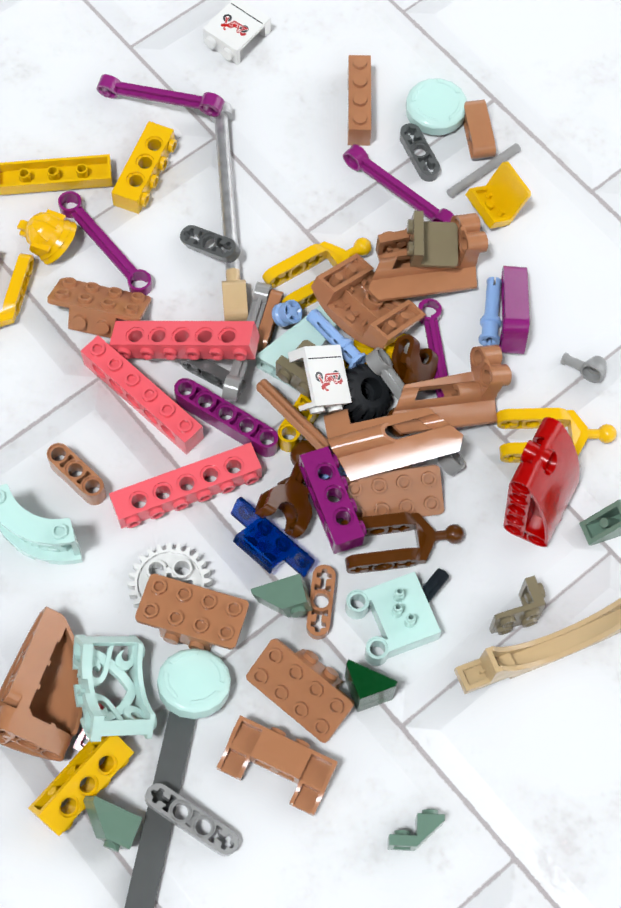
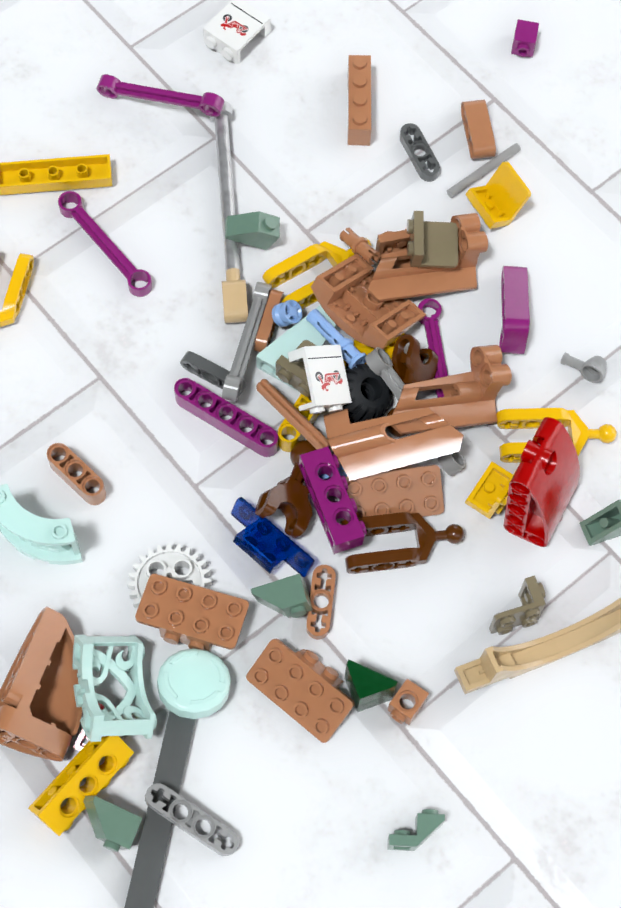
yellow helmet [17,209,77,265] -> none
nougat bracket [47,277,151,338] -> none
coral brick [80,335,204,455] -> none
coral brick [109,321,260,361] -> none
coral brick [109,442,262,529] -> none
yellow brick [111,121,177,214] -> none
dark grey beam [180,225,240,263] -> none
nougat bracket [216,715,338,816] -> none
magenta piece [343,144,455,222] -> none
light aqua piece [345,568,449,666] -> none
light aqua piece [406,78,467,135] -> none
light blue pin [479,277,502,346] -> none
none -> sand green slope [225,211,280,250]
none -> nougat pin [340,228,380,265]
none -> nougat brick [388,679,429,725]
none -> yellow bracket [465,462,517,519]
none -> magenta brick [511,19,539,58]

